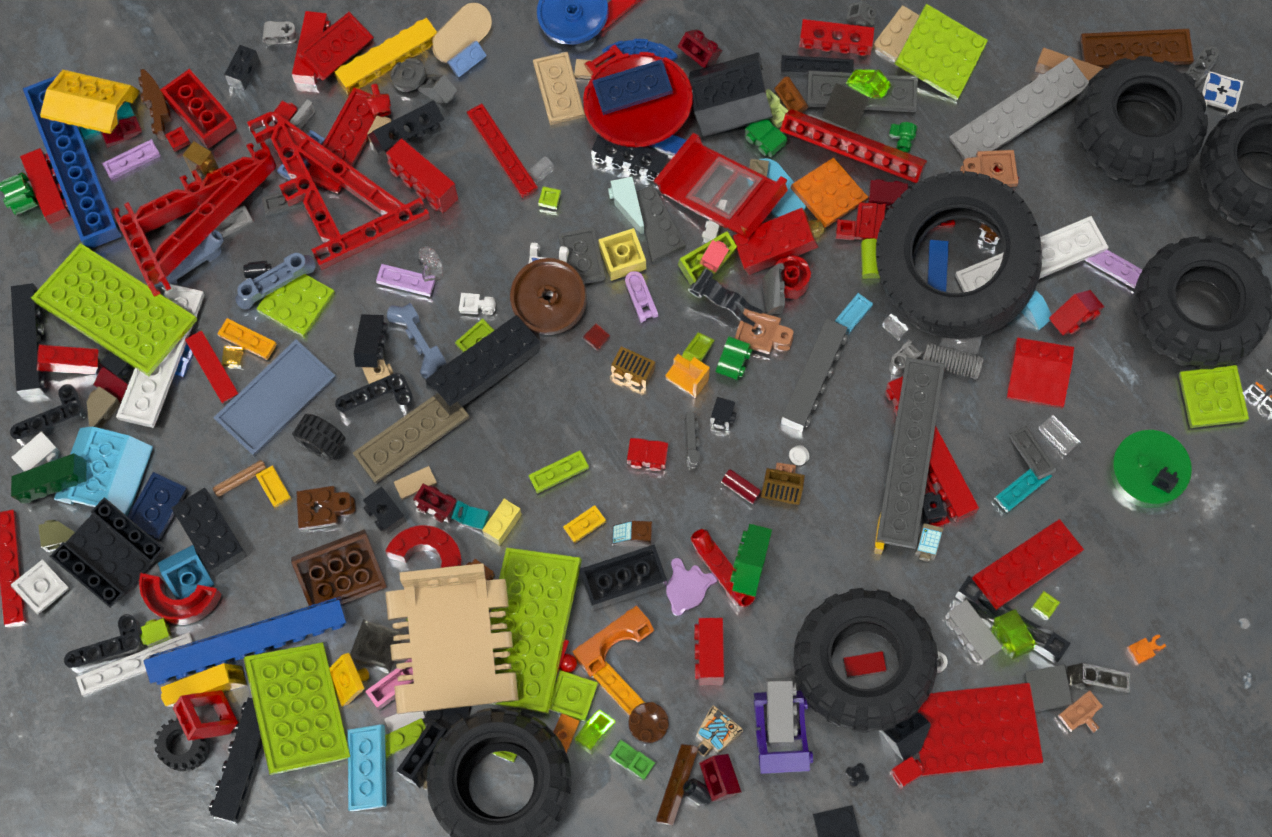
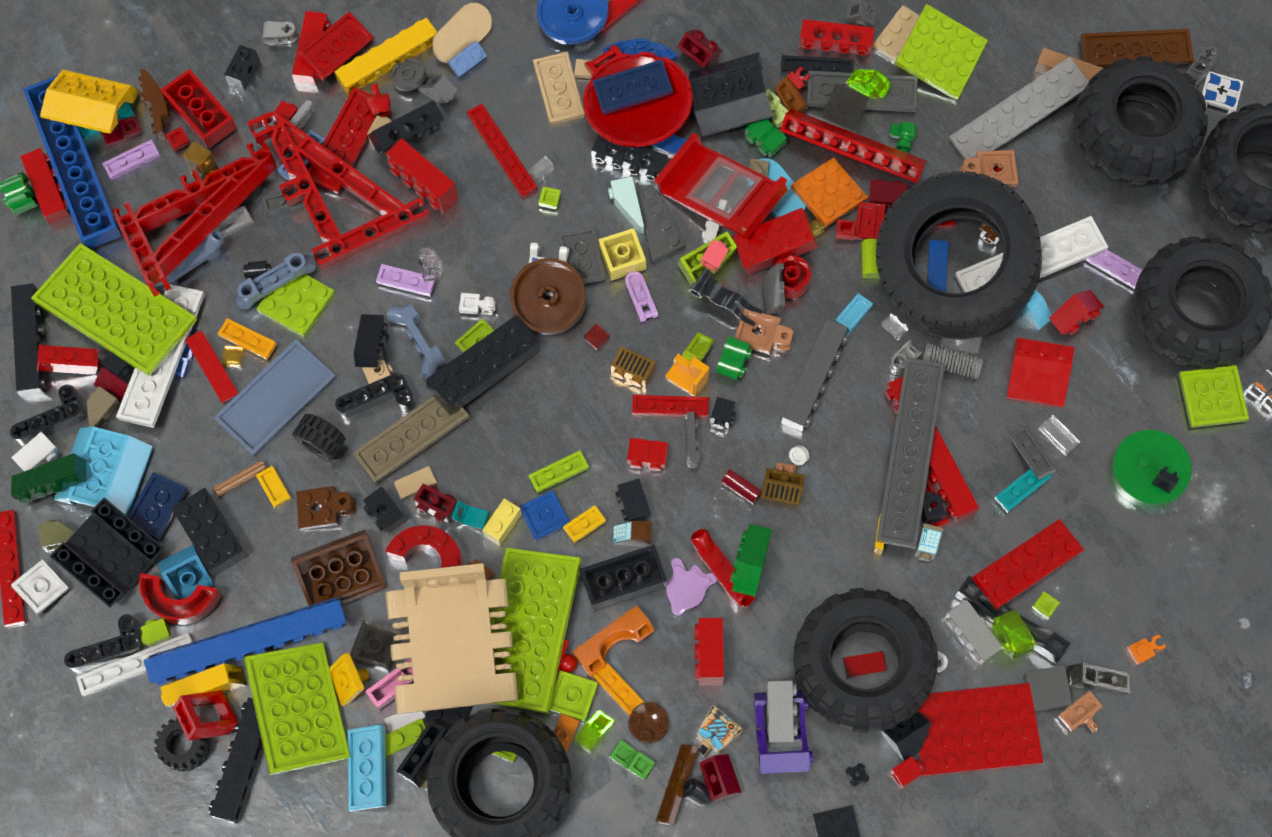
none -> blue tile [518,490,570,541]
none -> black brick [615,478,651,522]
none -> red tile [632,395,709,417]
none -> red tile [787,67,811,89]

